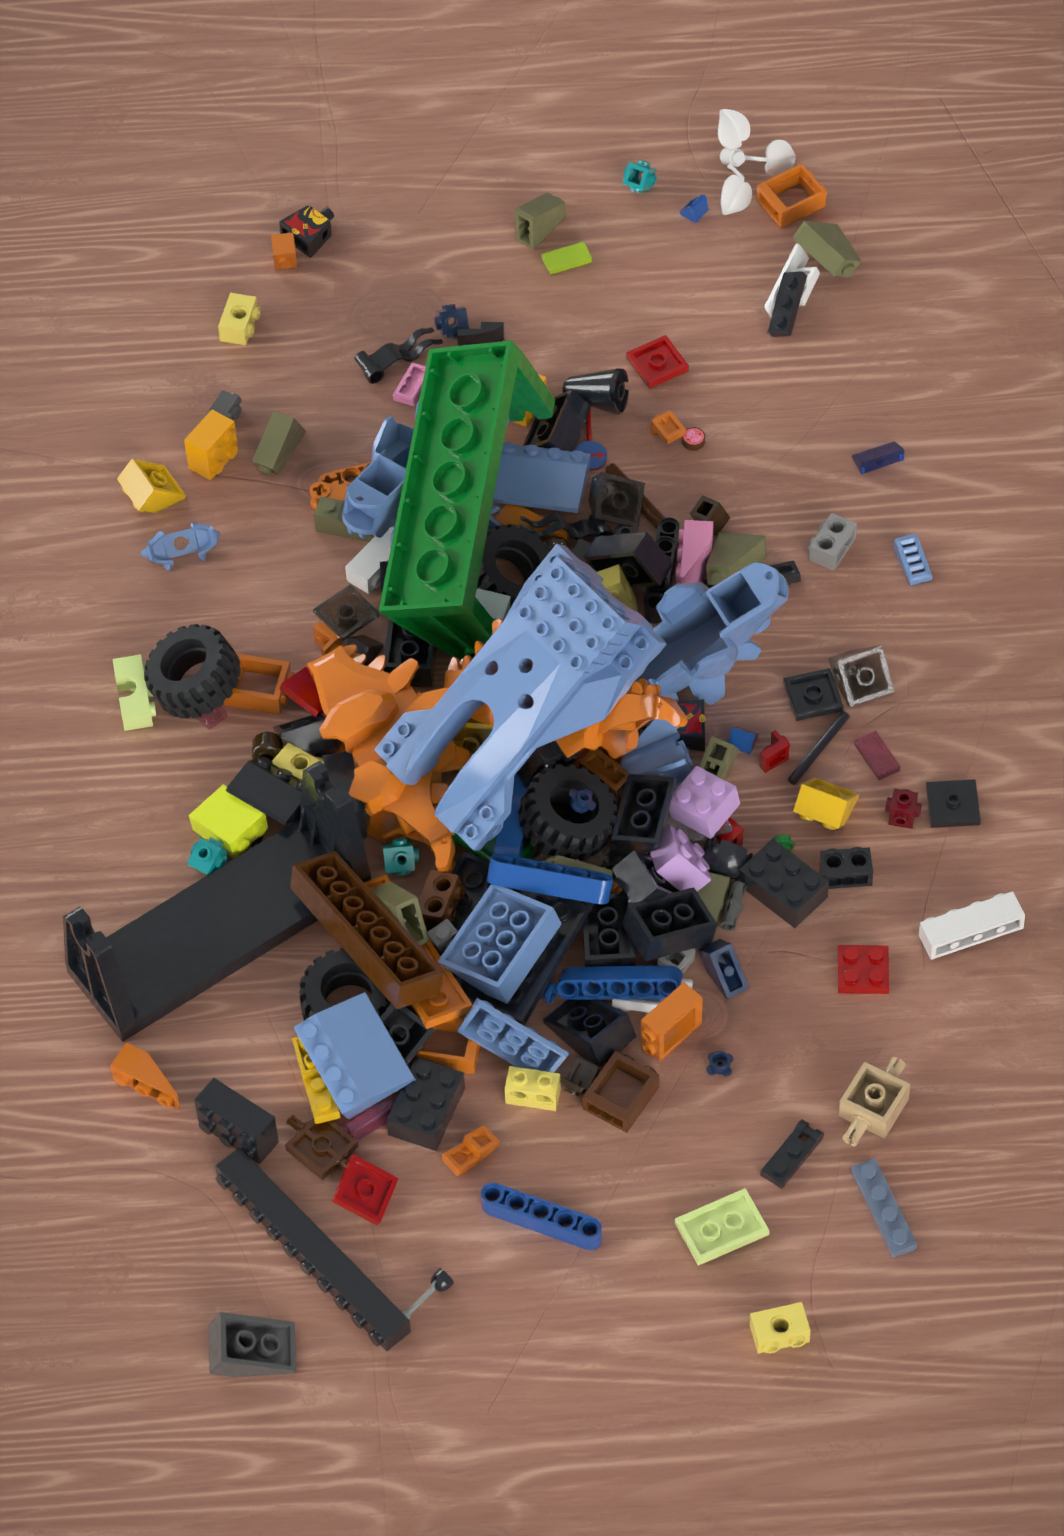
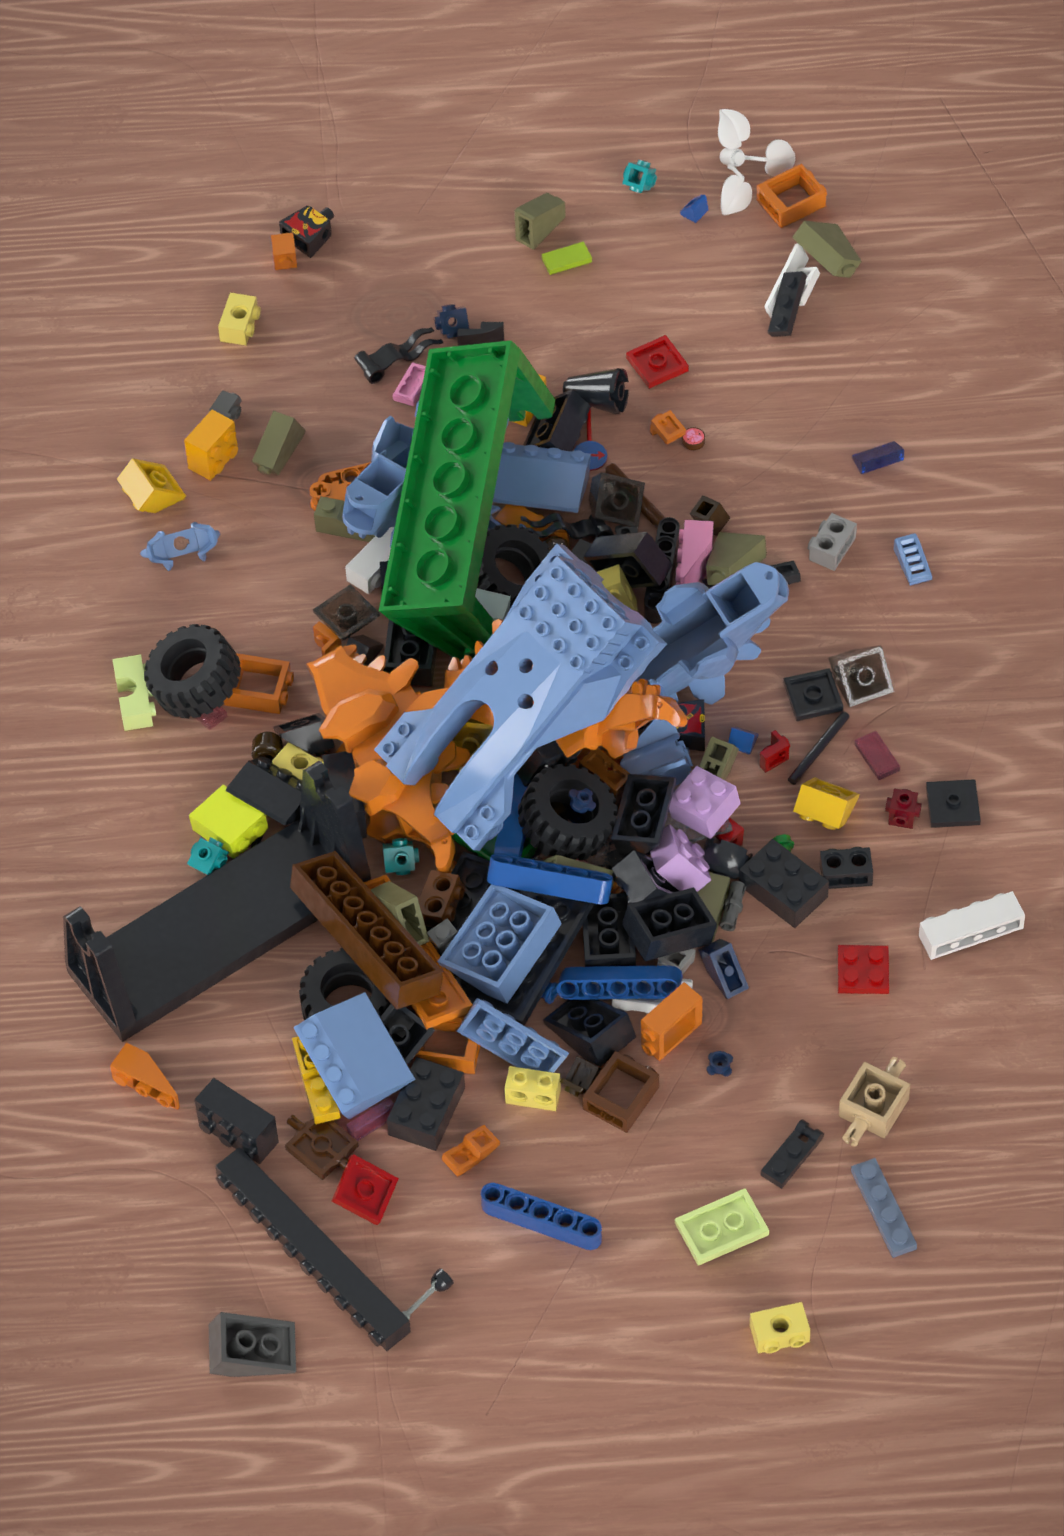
red tile [279,666,323,717] -> none

